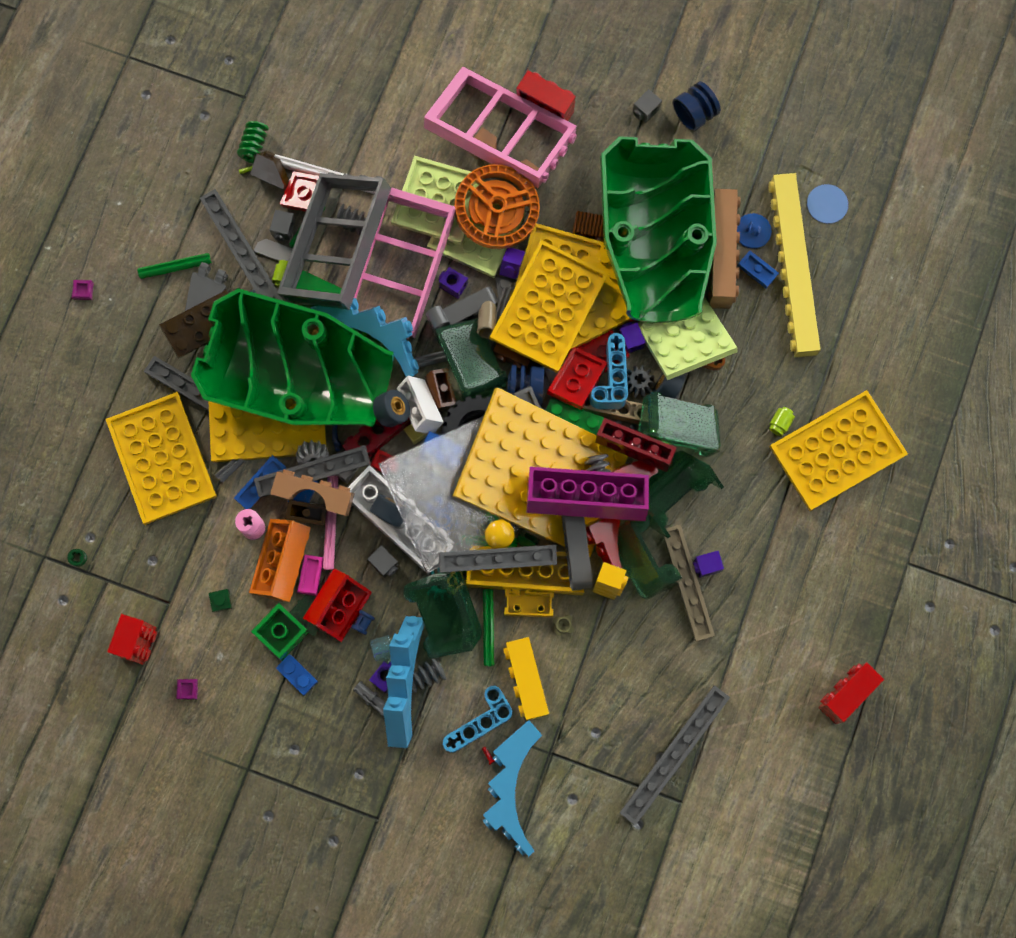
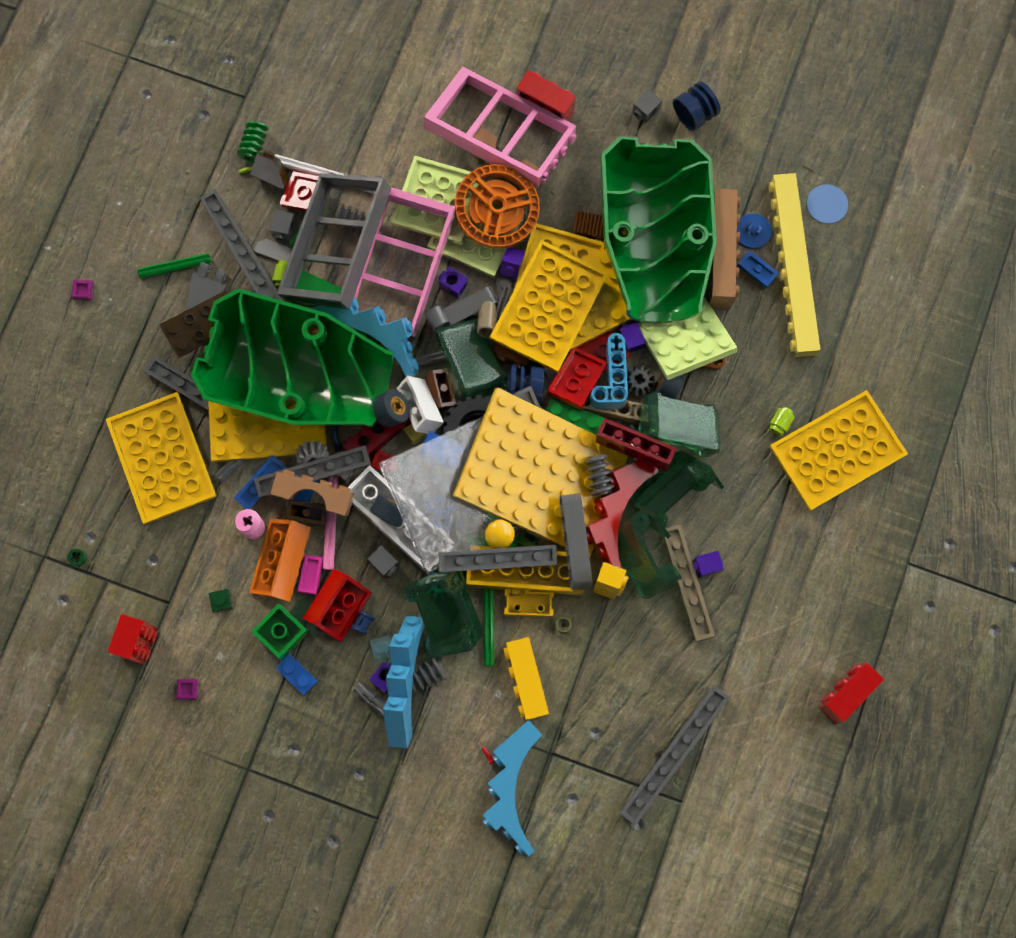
dark azure beam [443,686,512,753] -> none
magenta brick [527,467,649,521] -> none

